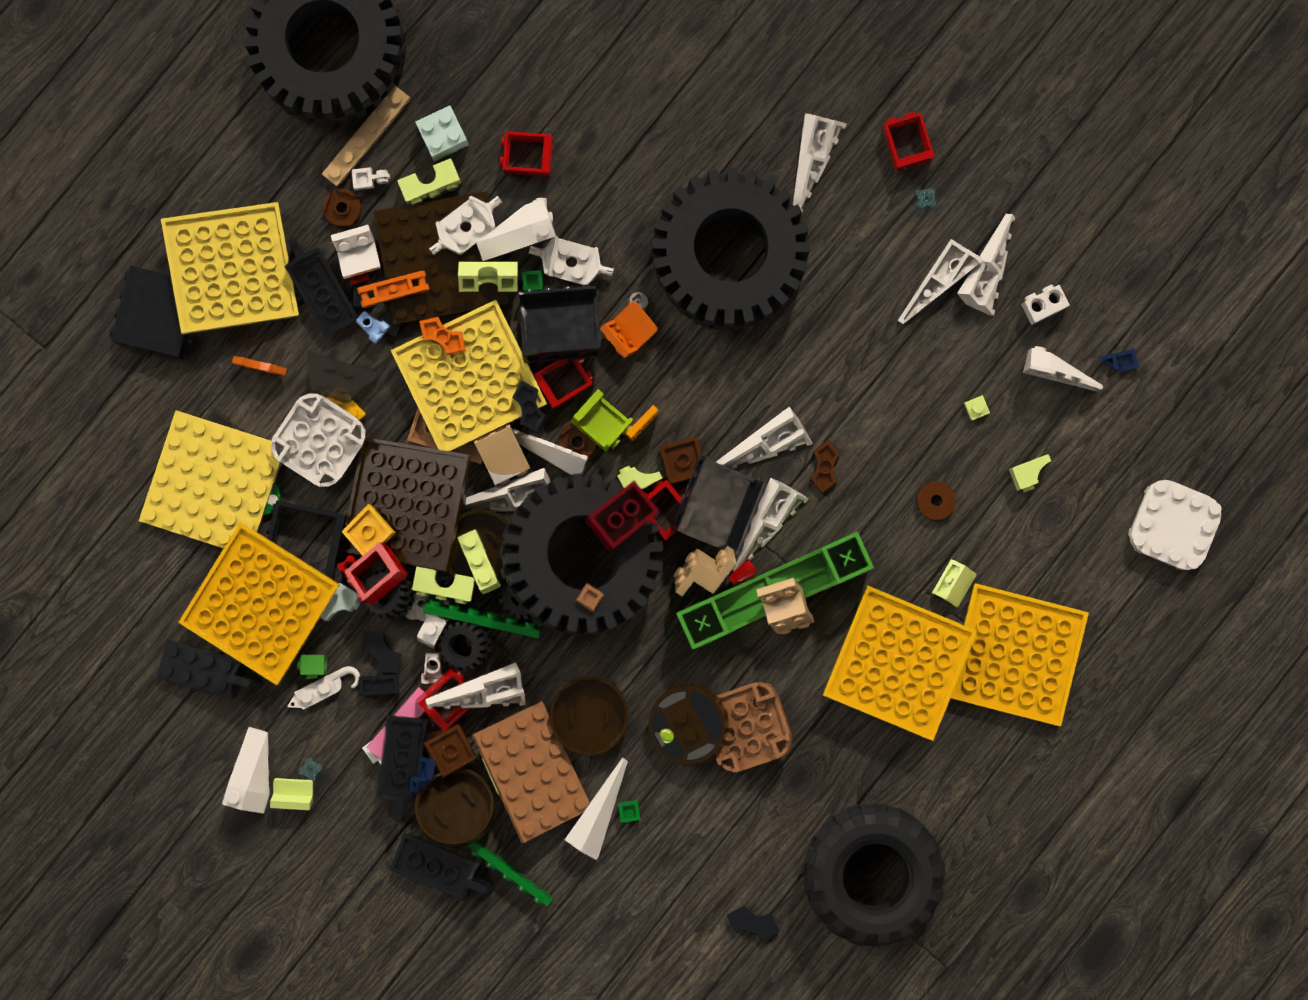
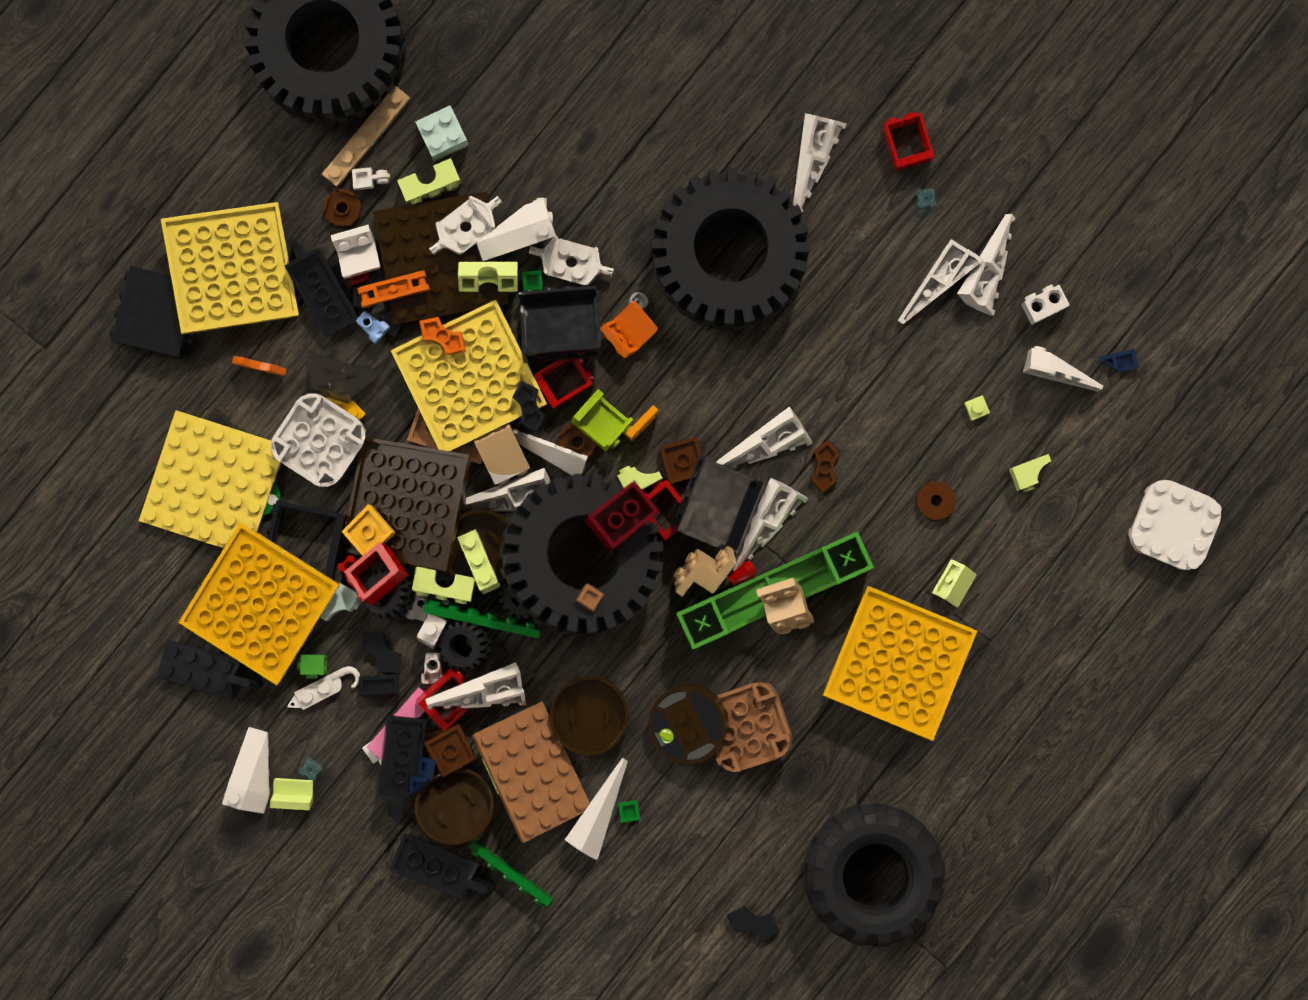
red window [500,131,553,177] -> none
yellow plate [951,583,1089,727] -> none

